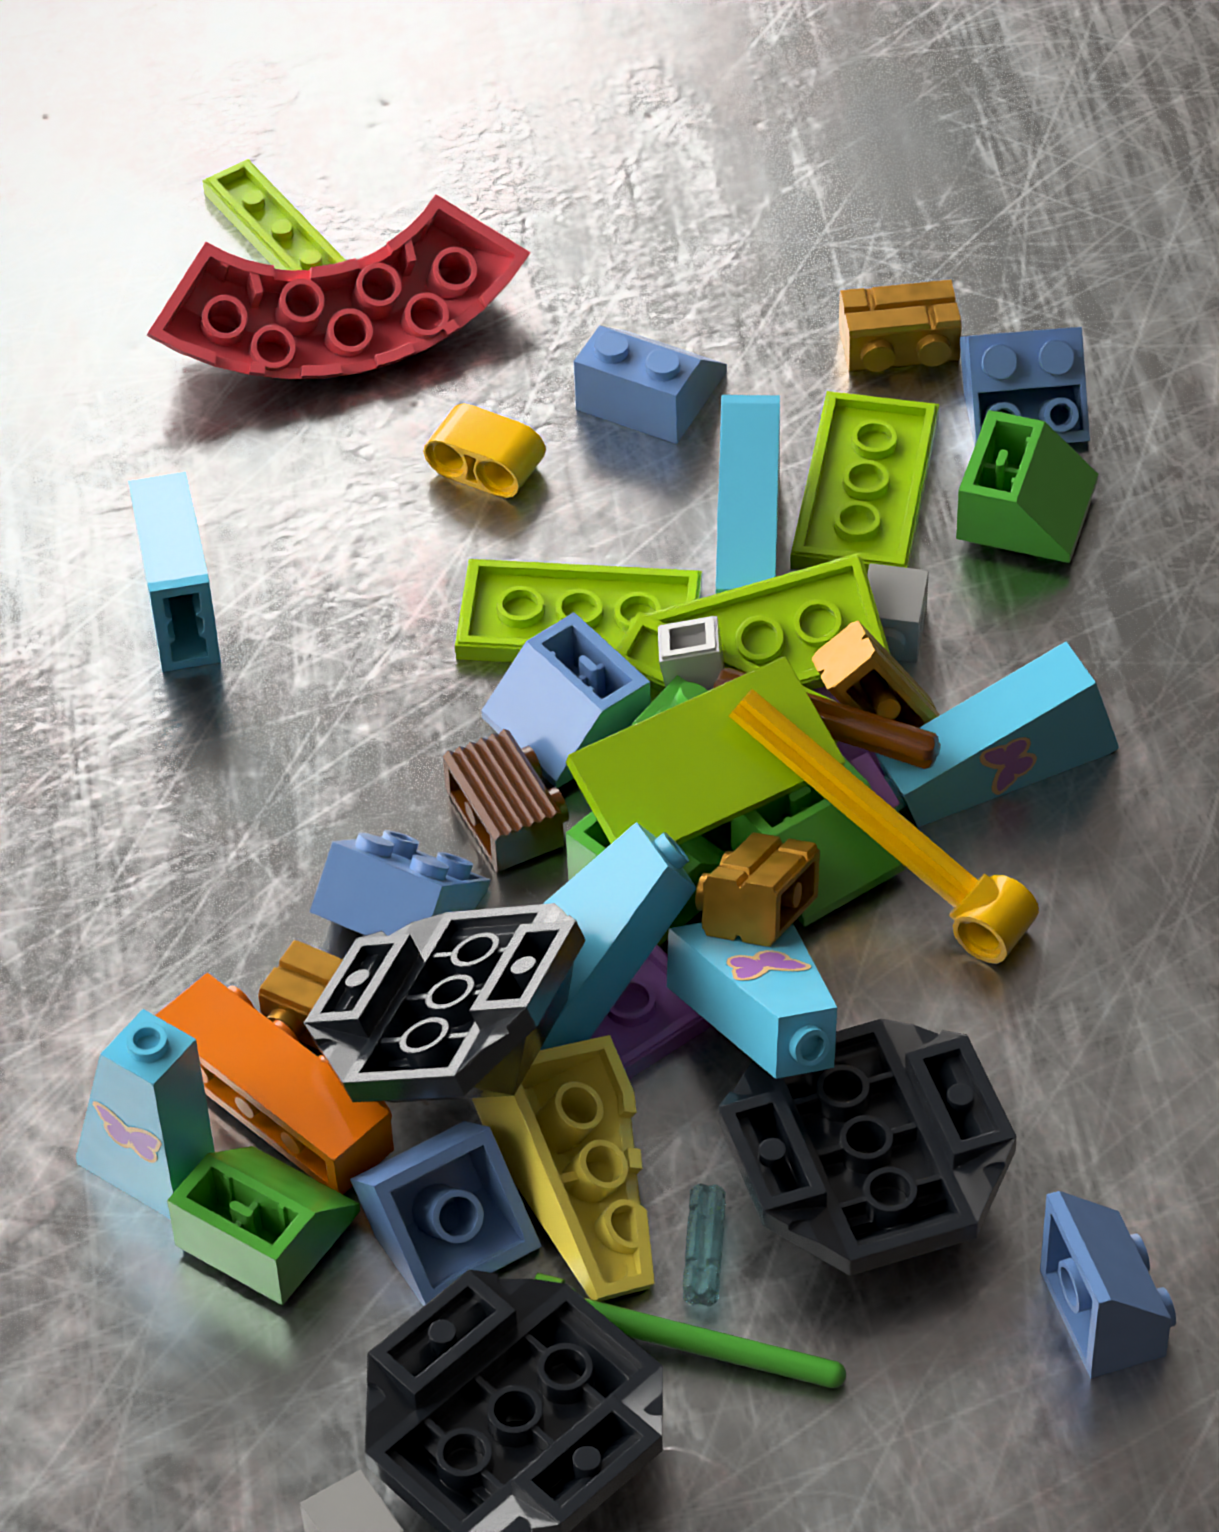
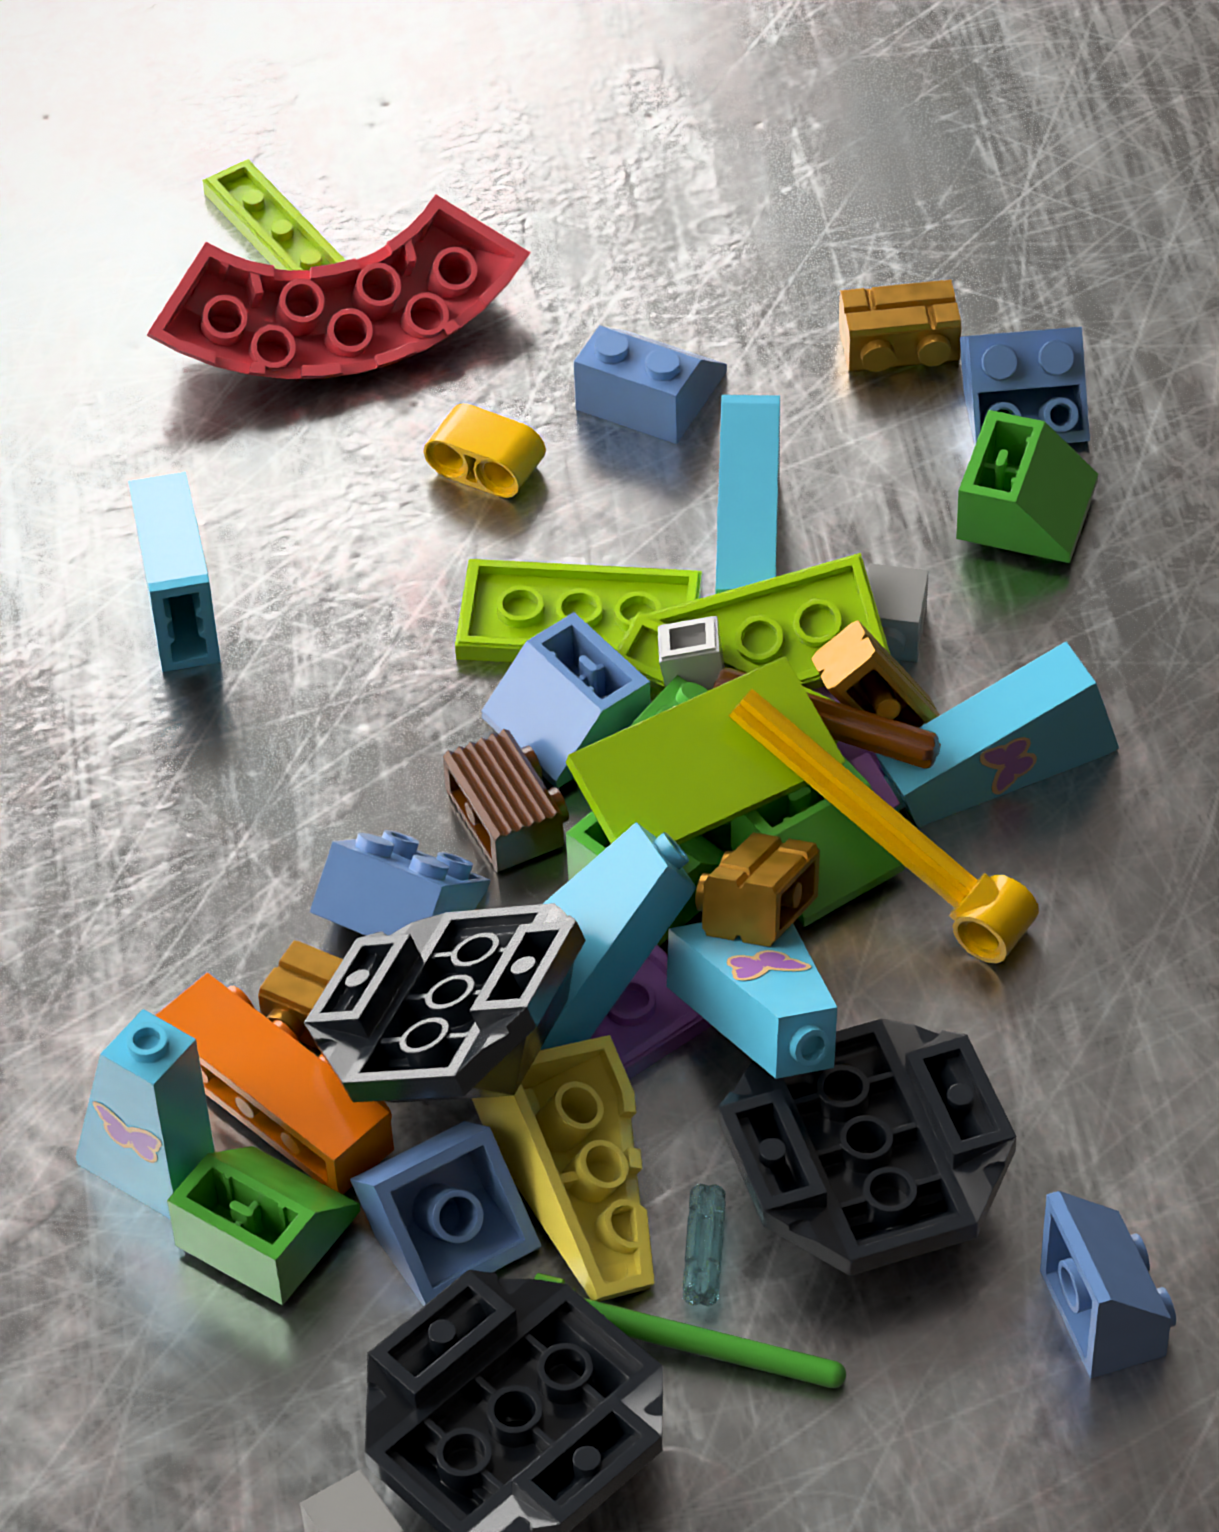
lime tile [790,391,939,574] -> none

